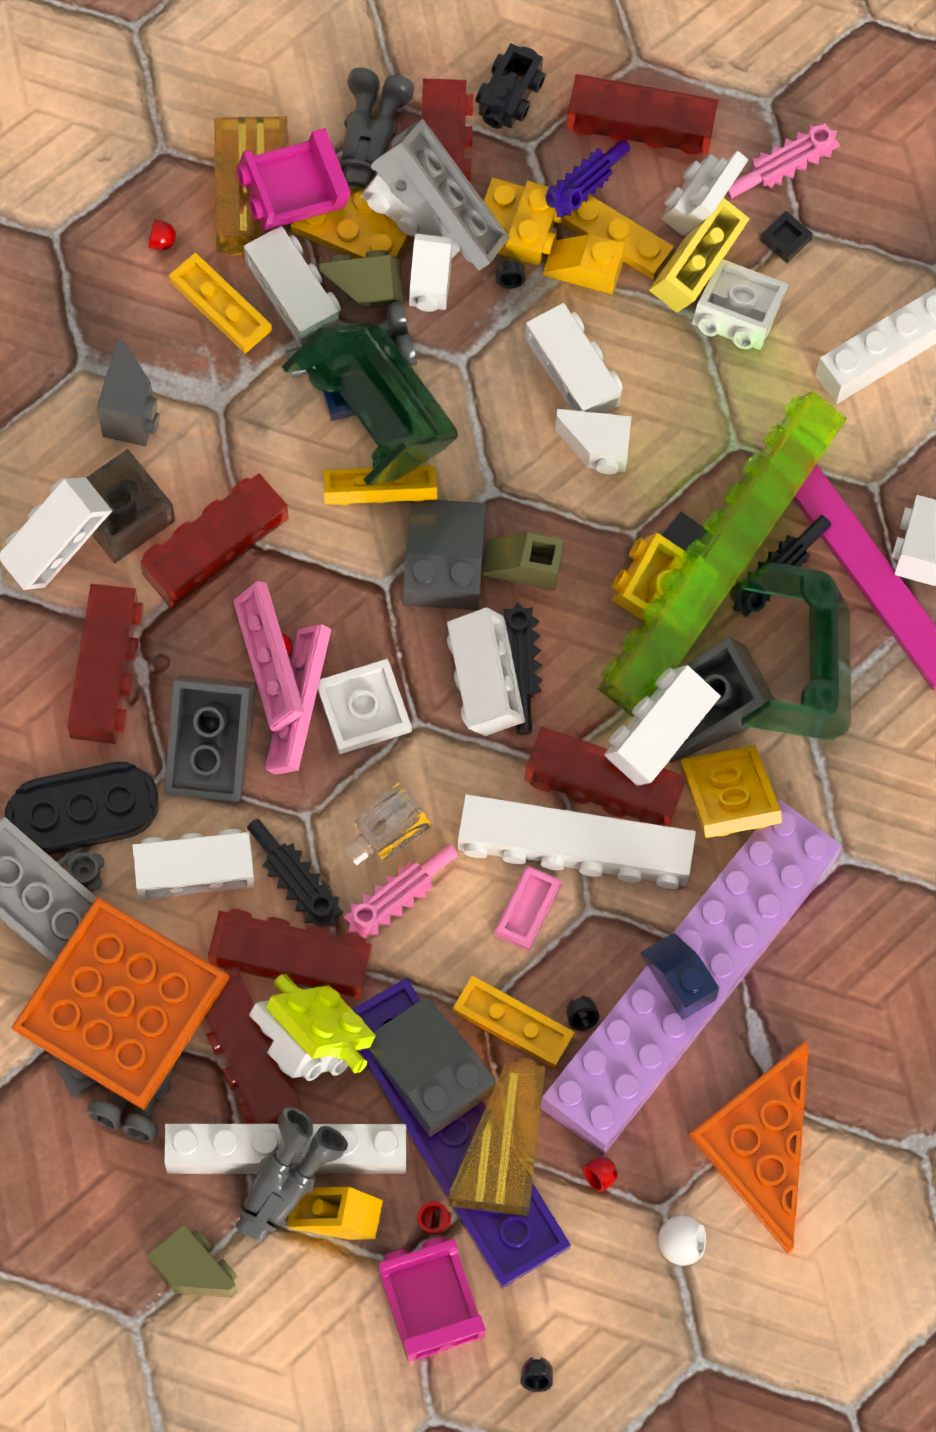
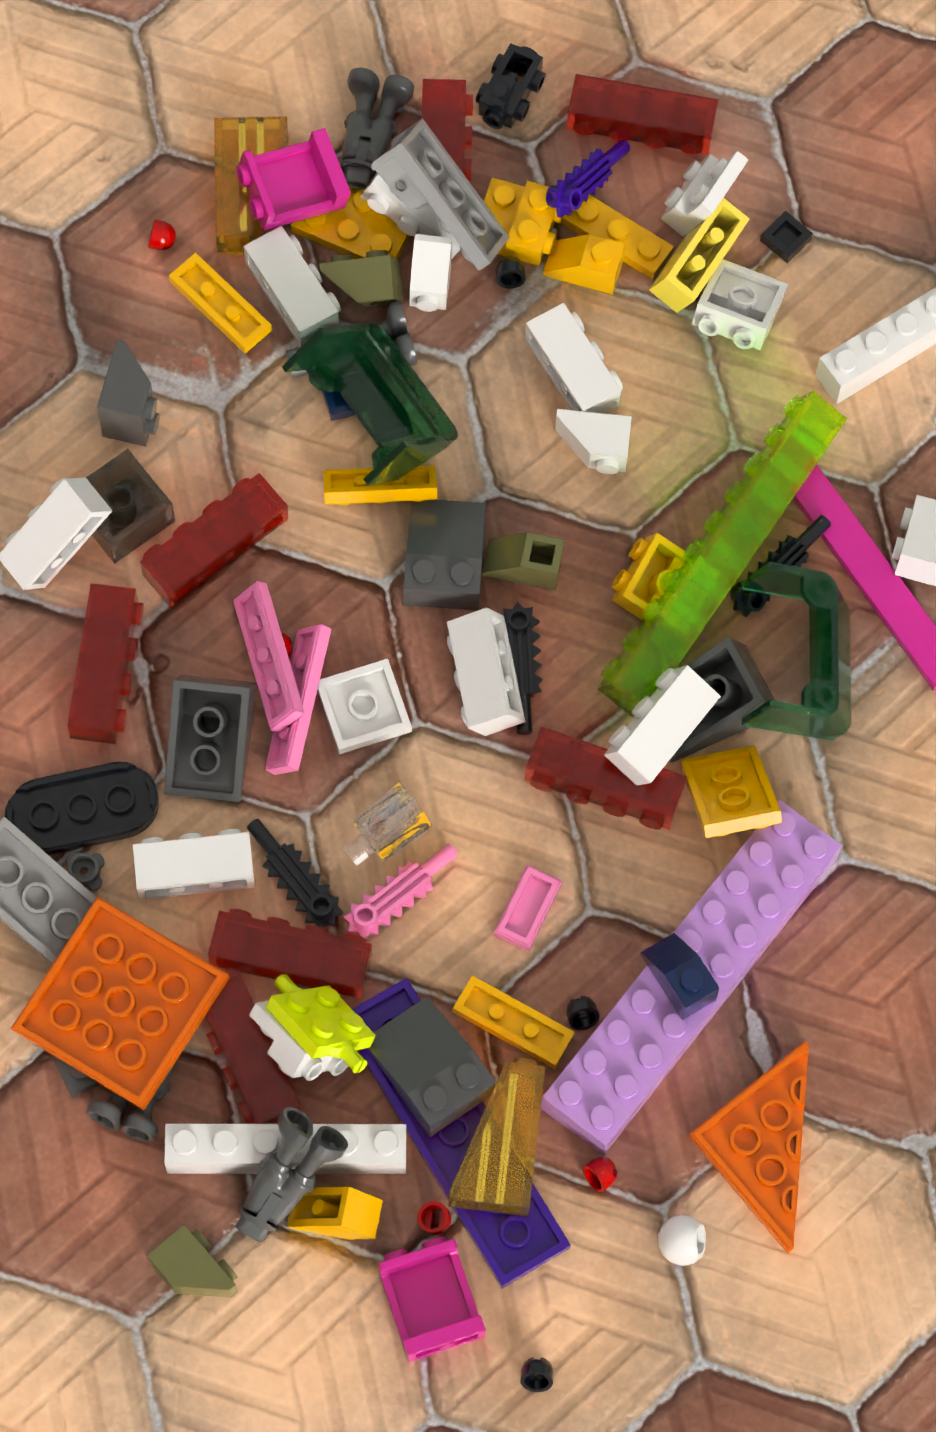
white brick [458,794,696,889] -> none
black tile [662,511,711,557] -> none
bright pink piece [726,123,840,199] -> none

